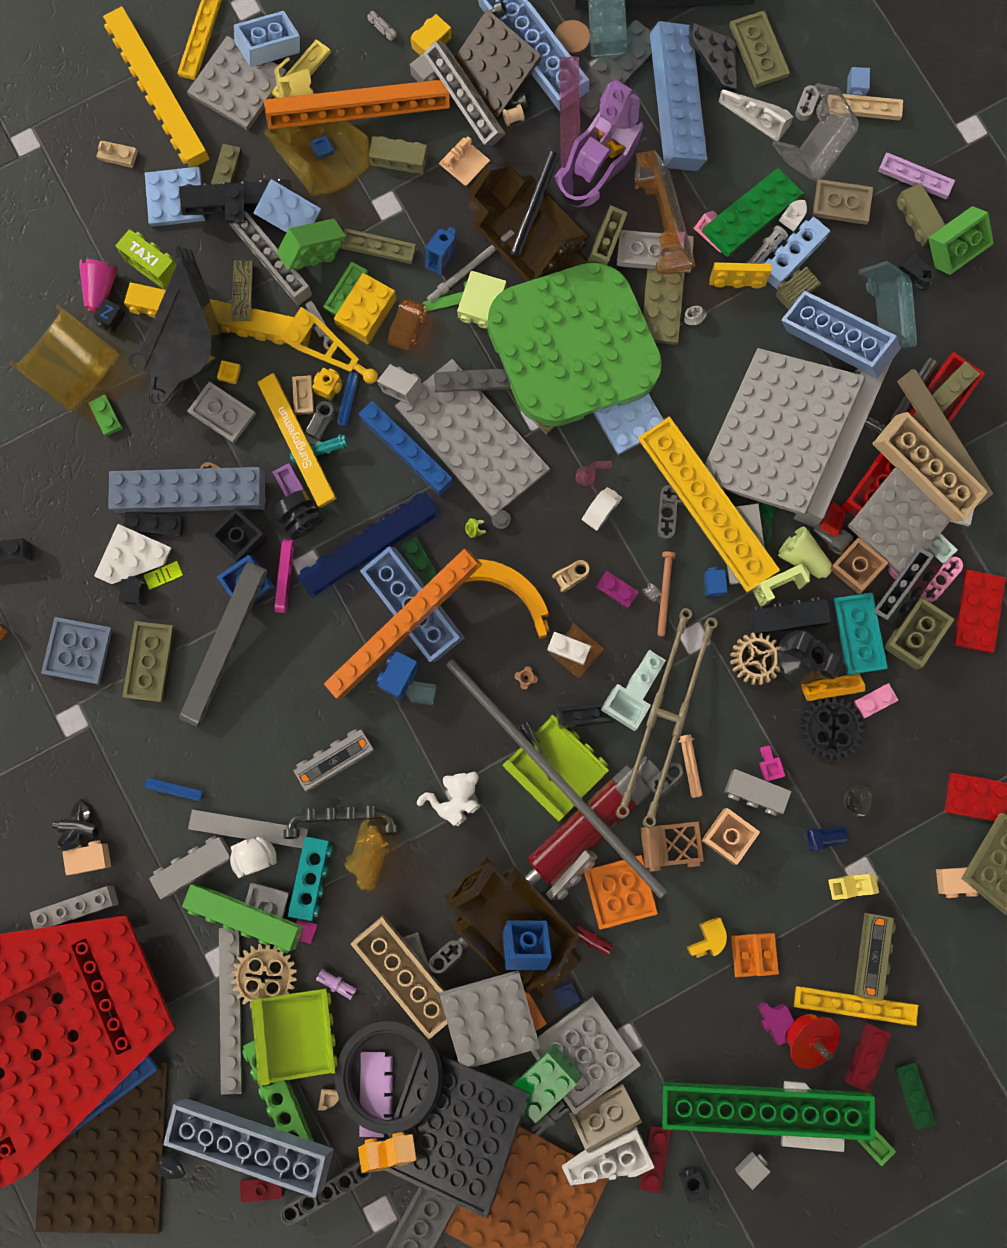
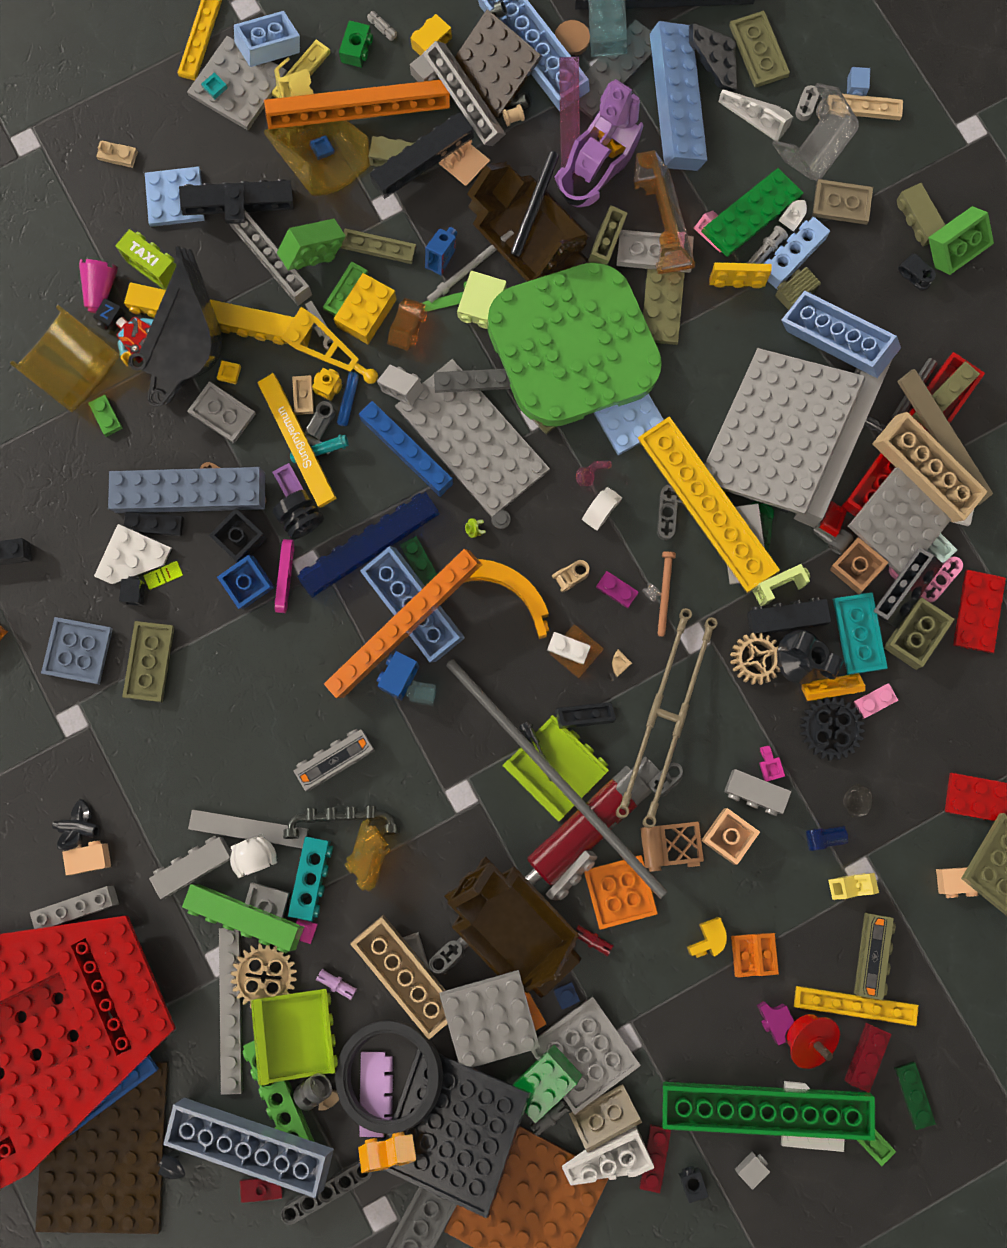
yellow brick [103,6,210,168] -> none
blue axle [145,778,203,801] -> none
dark grey beam [179,562,267,728] -> none
olive plate [211,144,242,184] -> none
olive tile [231,261,253,321] -> none
light blue brick [254,179,321,232] -> none
white animal [417,772,480,826] -> none
blue brick [502,920,551,970] -> none
medium nougat plate [515,666,538,689] -> none
light aqua plate [601,650,666,731] -> none
light nougat axle [678,734,702,798] -> none
light grey hat [684,306,707,325] -> none
blue brick [703,567,728,597] -> none
yellowish green cone [778,527,832,578] -> none
clear light blue windscreen [859,261,917,348] -> none
lavender plate [878,152,955,199] -> none
none -> torso [116,317,153,366]
none -> teal plate [201,72,228,100]
none -> flat silver wheel [293,1073,332,1111]
none -> green brick [339,20,373,68]
none -> black brick [370,112,474,199]
none -> tan tile [612,649,632,677]

